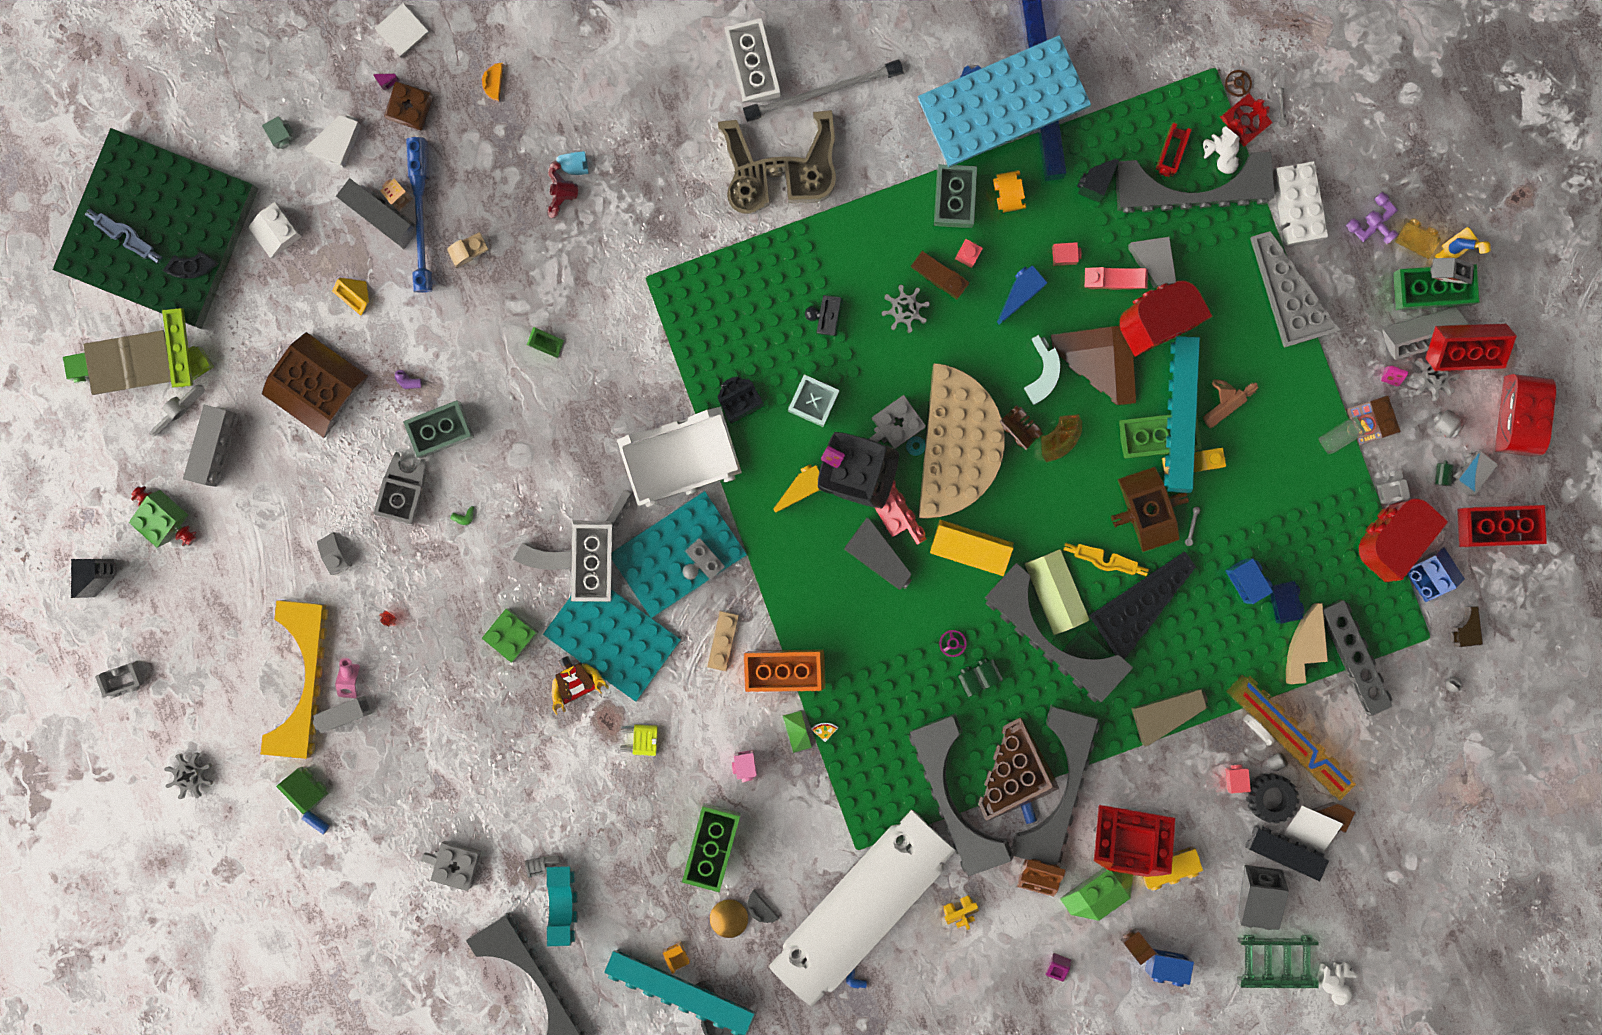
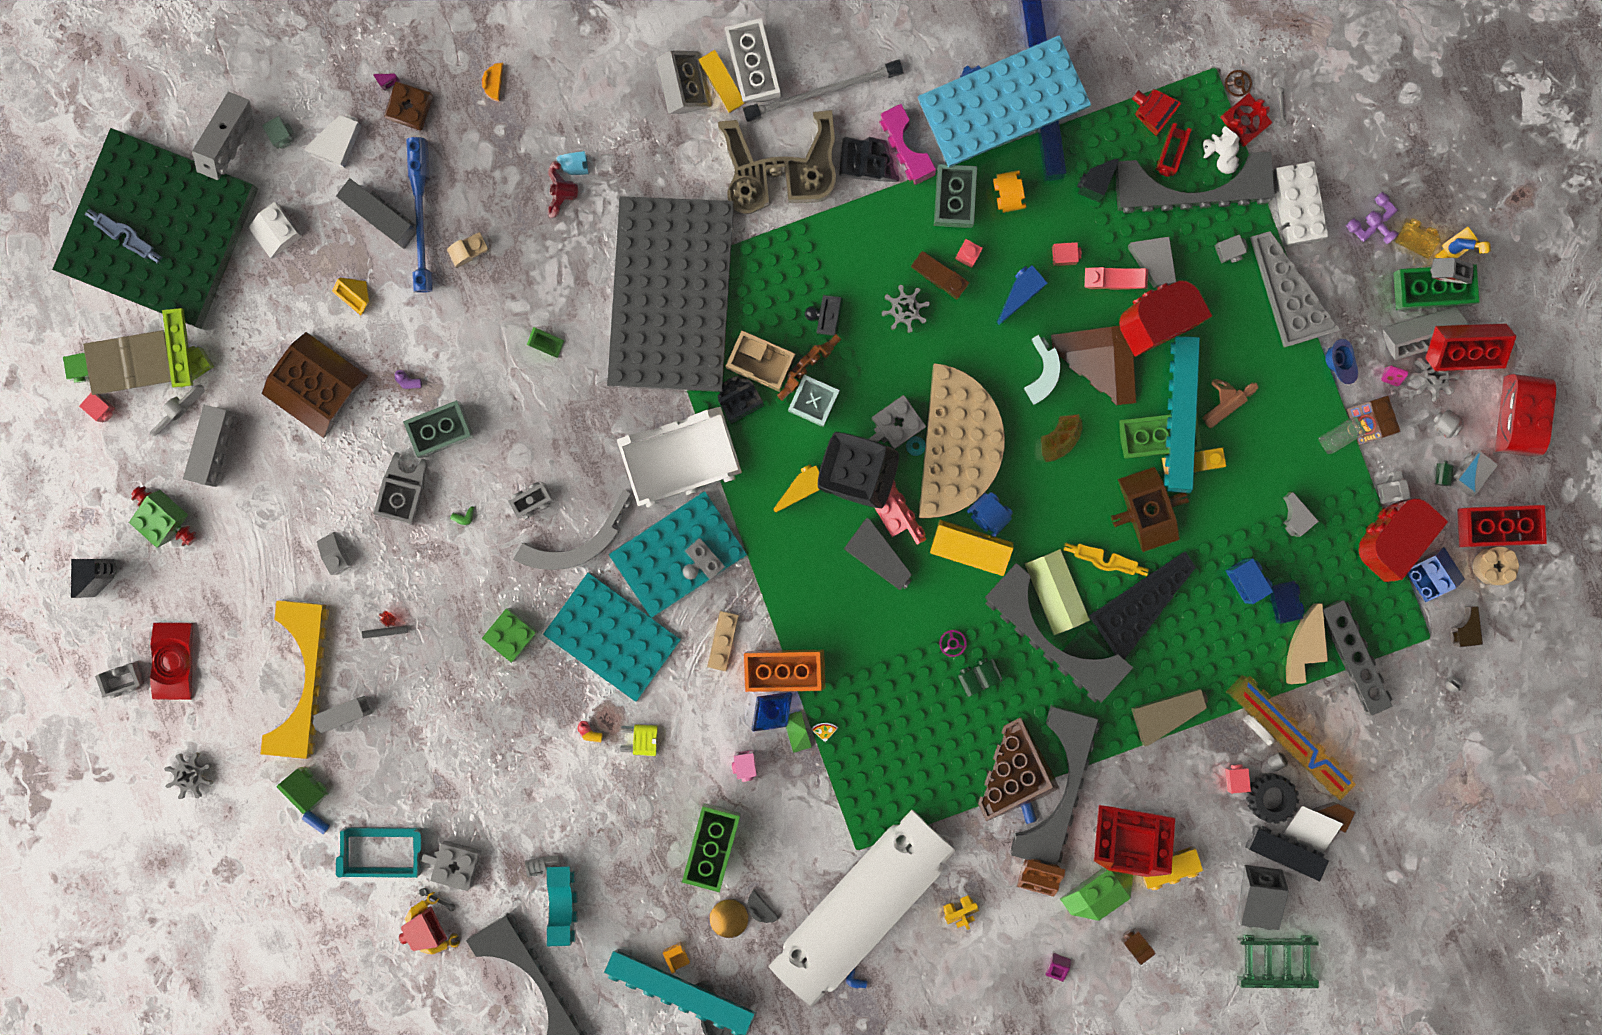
black tile [163,251,219,279] -> none
bright pink bracket [335,658,360,698] -> none
white tile [375,3,429,58] -> none
light nougat slope [380,178,413,211] -> none
torso [552,656,609,715] -> none
white brick [571,520,612,601] -> none
magenta slope [821,446,845,468] -> none
dark grey arch [909,713,1014,877] -> none
reddish brown hinge [1000,405,1043,450] -> none
blue brick [1145,948,1194,987] -> none
light grey hinge [1185,507,1200,546] -> none
white animal [1317,962,1358,1005] -> none
none -> coral brick [79,393,115,423]
none -> red slope [150,623,193,700]
none -> light grey brick [192,91,254,180]
none -> teal piece [336,827,421,878]
none -> dark grey piece [362,625,408,639]
none -> torso [399,892,460,955]
none -> dark grey hinge [419,888,455,911]
none -> light grey brick [508,482,554,520]
none -> arm [577,721,603,743]
none -> dark grey plate [607,196,734,392]
none -> light grey slope [656,51,711,114]
none -> yellow slope [698,50,745,113]
none -> tan piece [726,331,795,392]
none -> clear blue slope [751,692,793,732]
none -> dark orange plate [777,334,841,401]
none -> black slope [839,137,899,182]
none -> dark pink arch [879,104,936,185]
none -> blue brick [967,492,1013,537]
none -> red torso [1132,89,1181,136]
none -> light grey brick [1215,234,1247,264]
none -> light grey arch [1283,492,1318,537]
none -> blue piece [1325,339,1358,384]
none -> tan brick [1473,547,1519,585]

